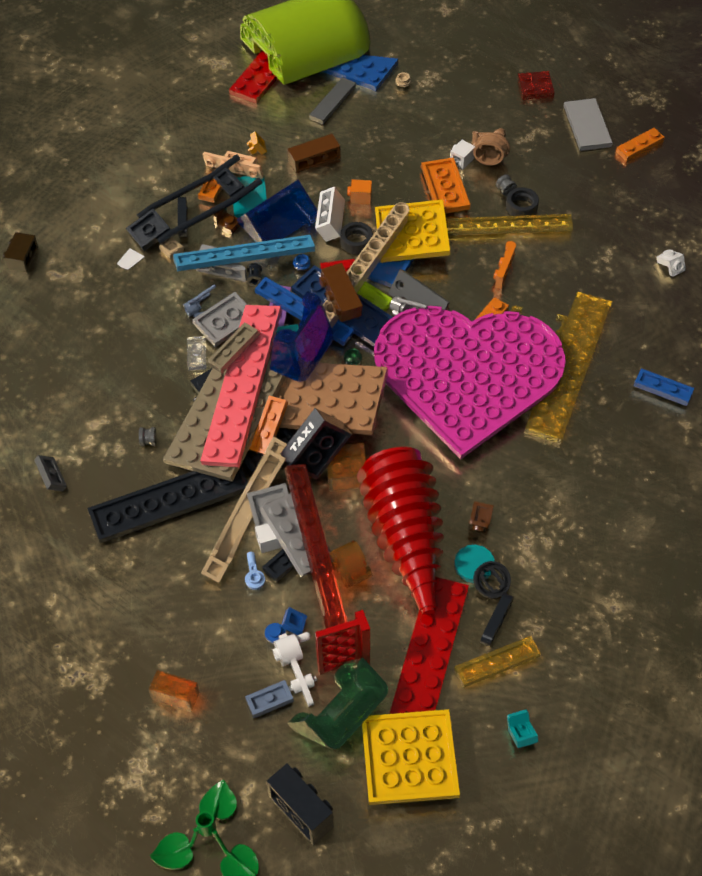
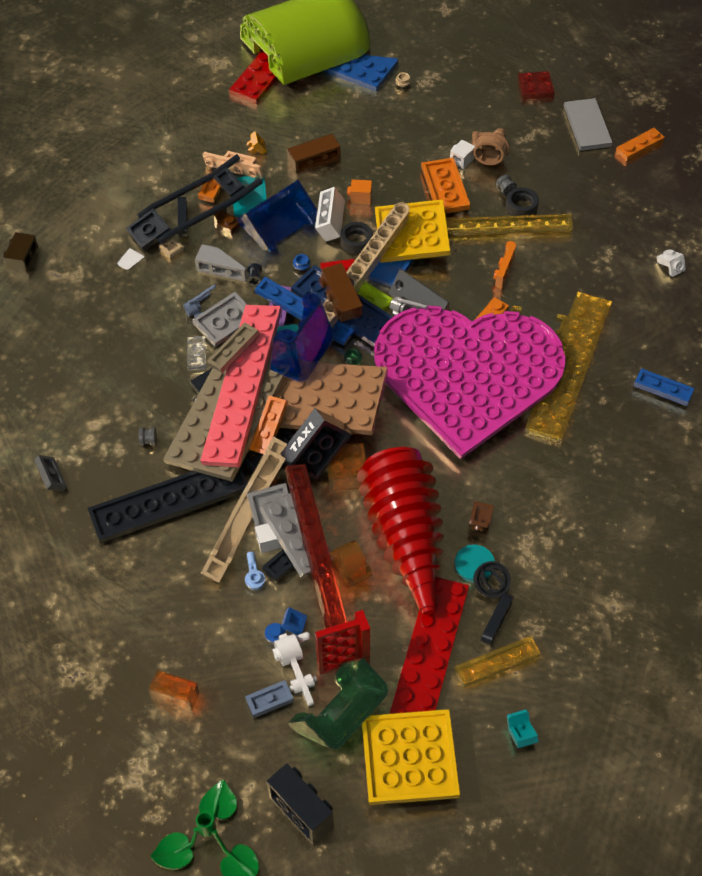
dark azure plate [173,235,315,271] -> none
dark grey tile [309,77,356,125] -> none

